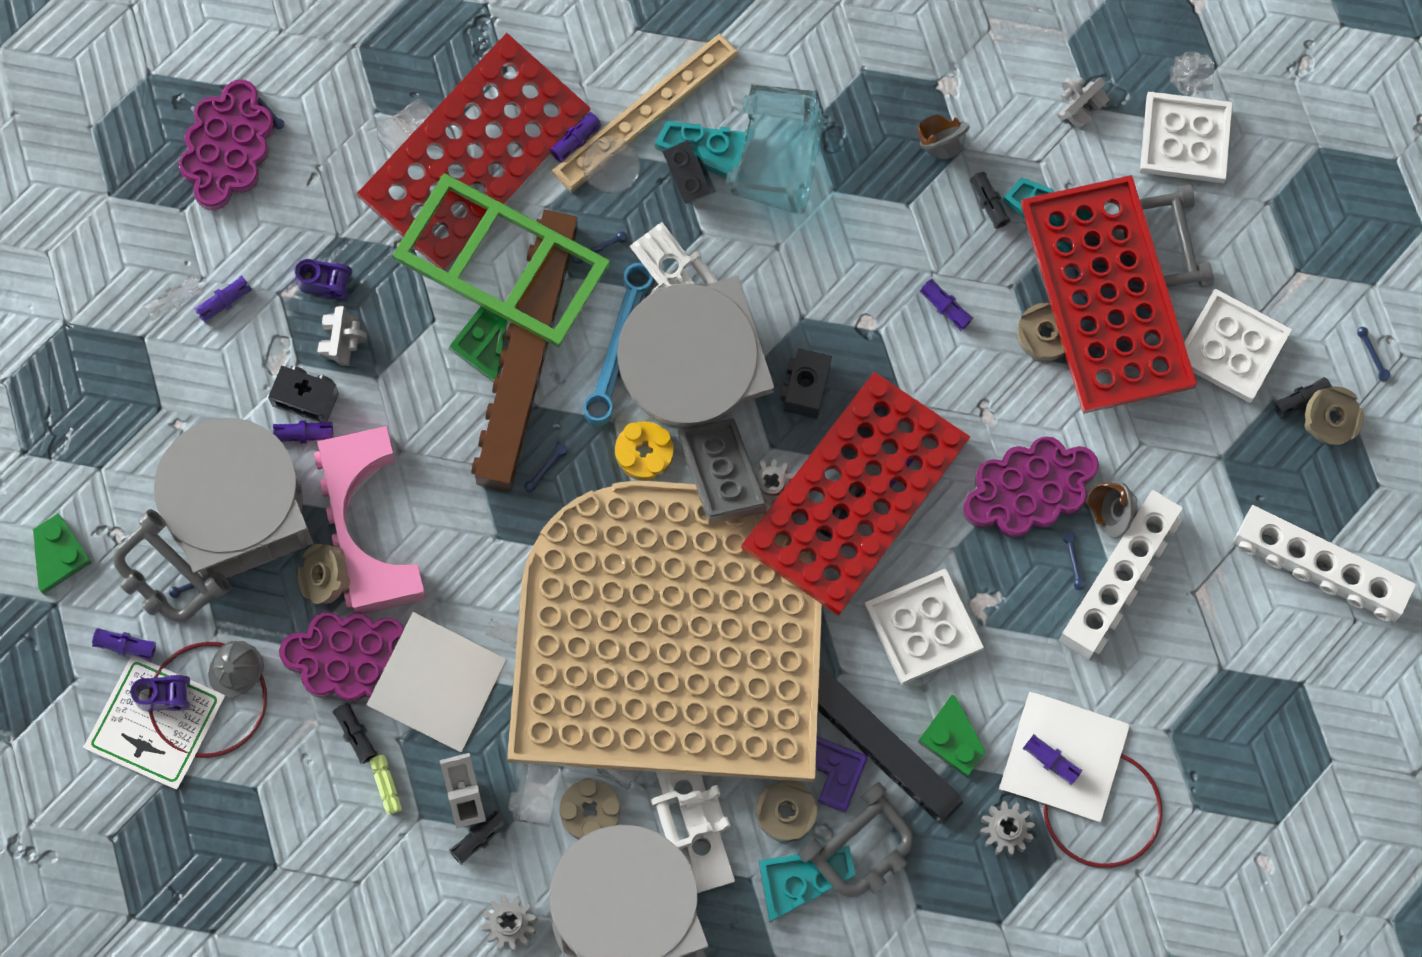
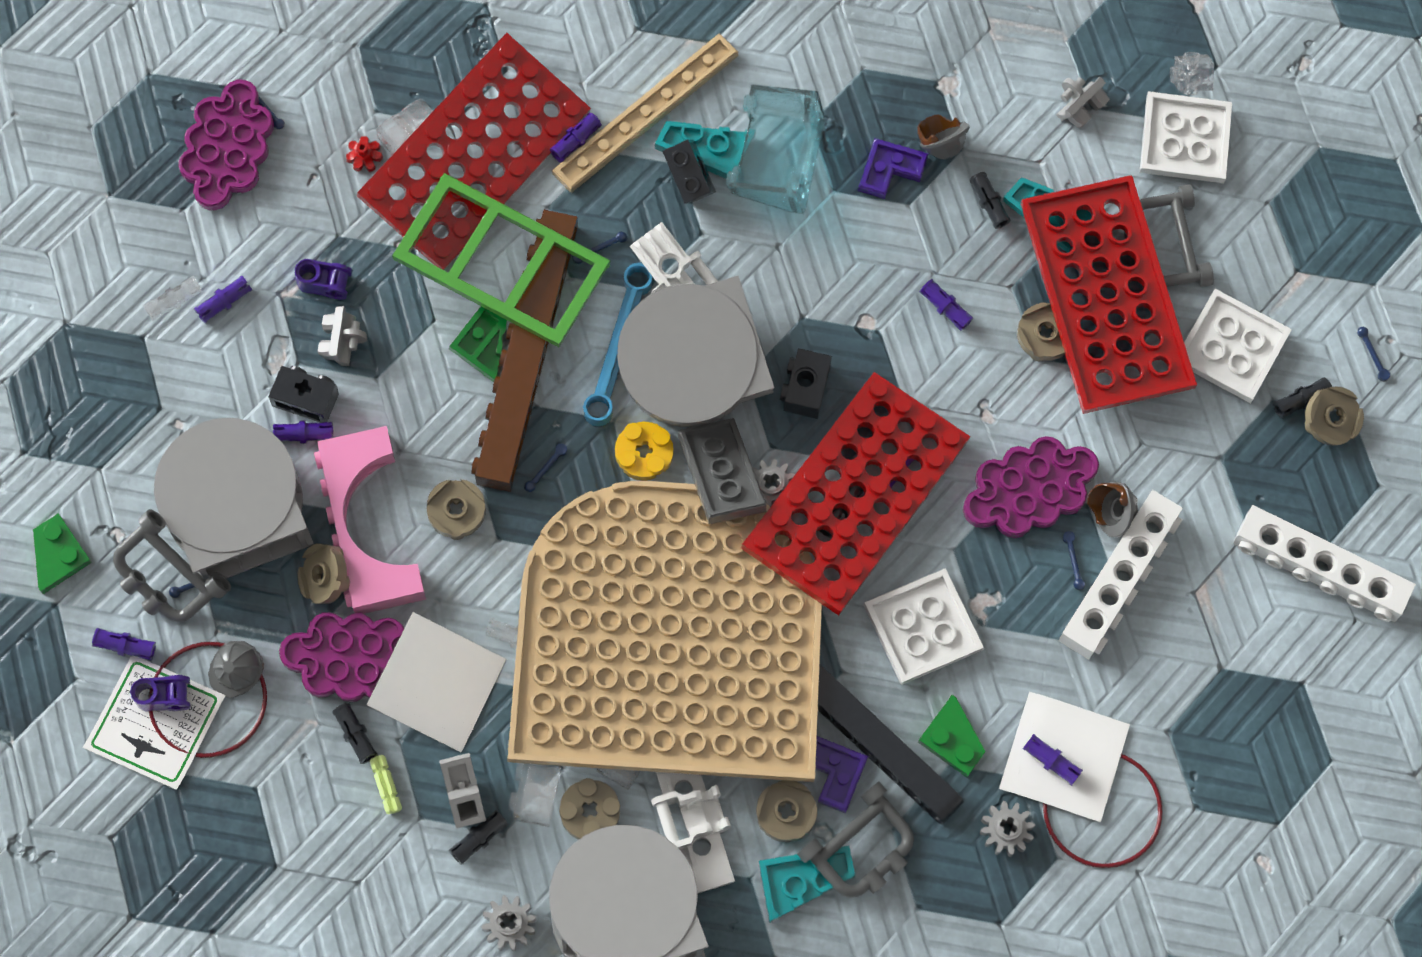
clear tile [582,136,640,194] -> none
none -> red plant [346,136,383,172]
none -> dark tan plate [426,479,486,540]
none -> dark purple tile [858,138,929,199]

